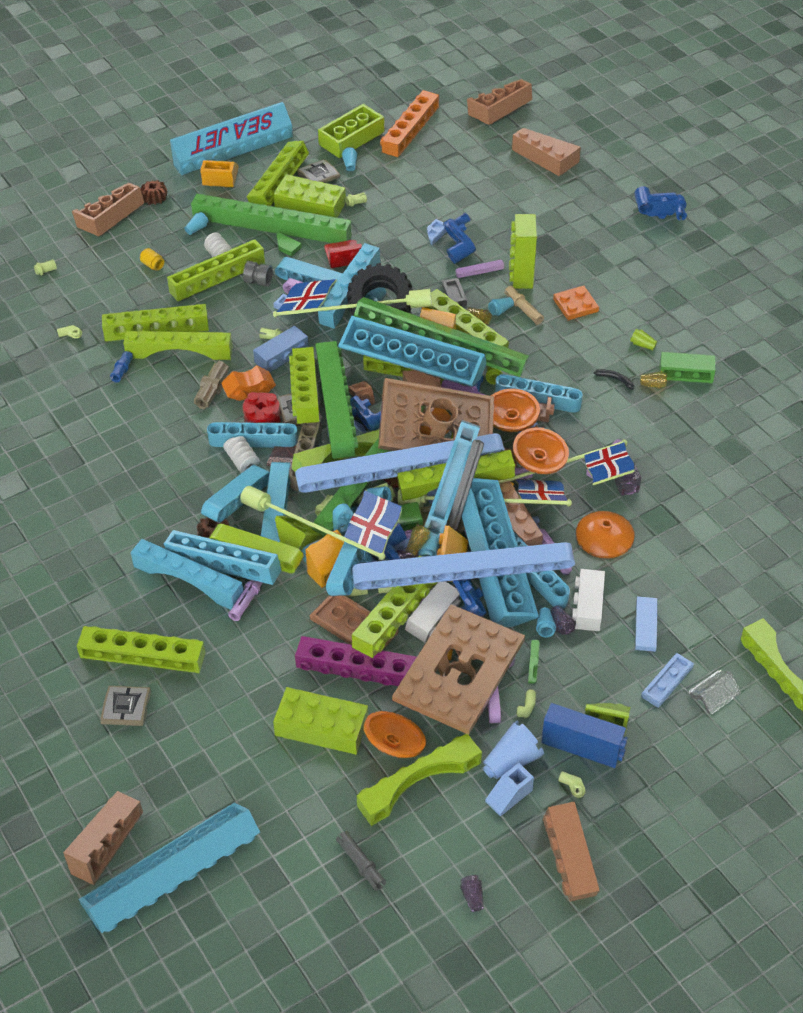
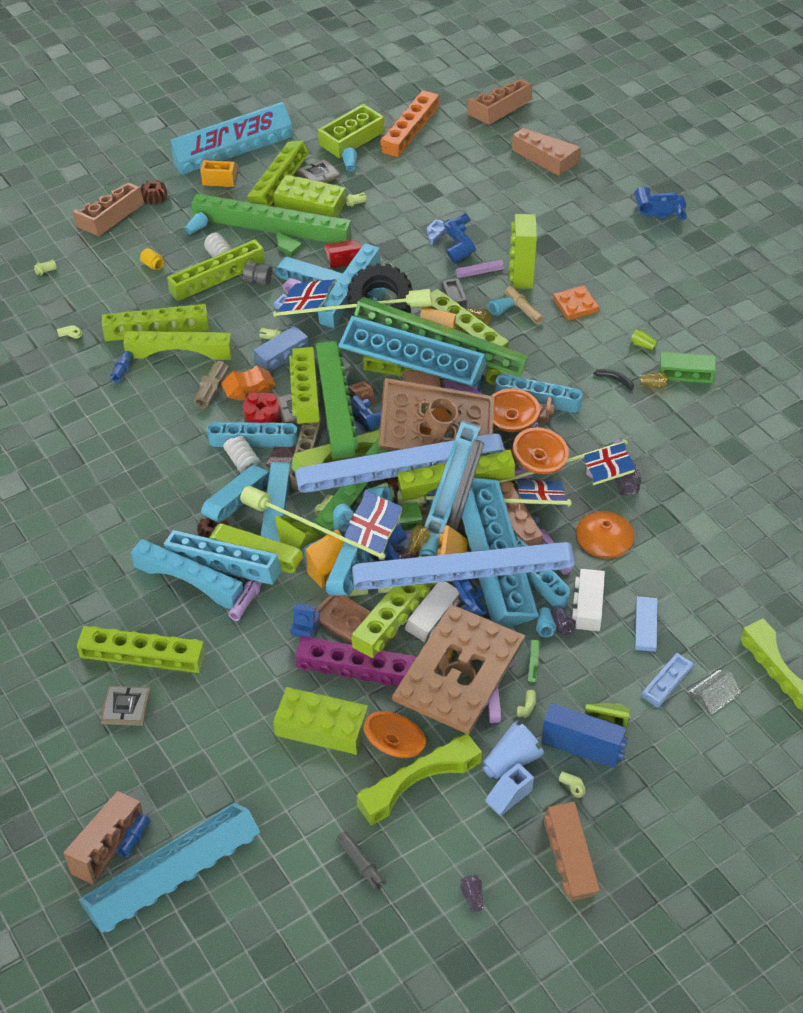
none -> blue pin [116,813,151,858]
none -> blue brick [290,603,320,638]

